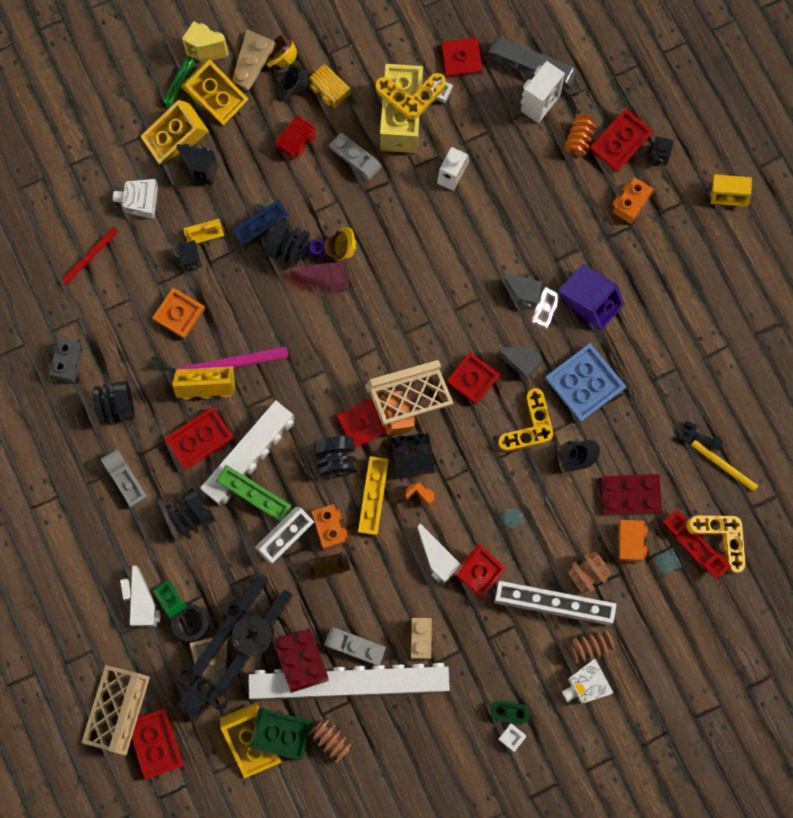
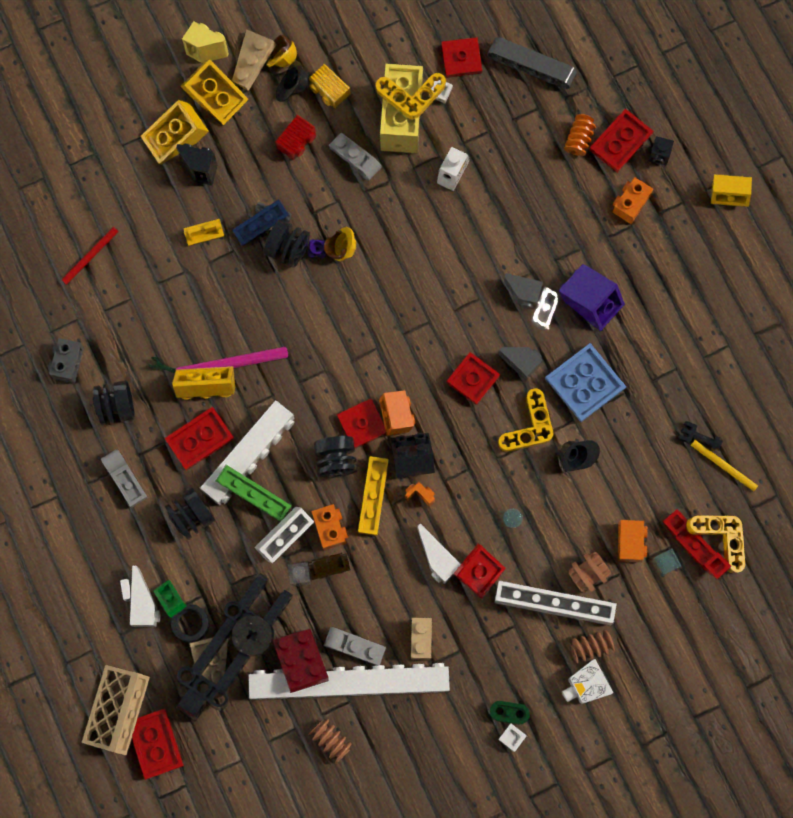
white torso [113,179,158,219] -> none
orange plate [152,287,205,339] -> none
green axle [163,57,195,107] -> none
black brick [176,240,202,272] -> none
yellow slope [220,702,281,779] -> none
dark green plate [249,707,312,761] -> none
clear pink slope [290,261,349,292] -> none
tan fence [365,360,453,426] -> none
white brick [521,61,565,124] -> none
dark red plate [601,474,662,515] -> none
none -> clear brick [288,562,311,587]

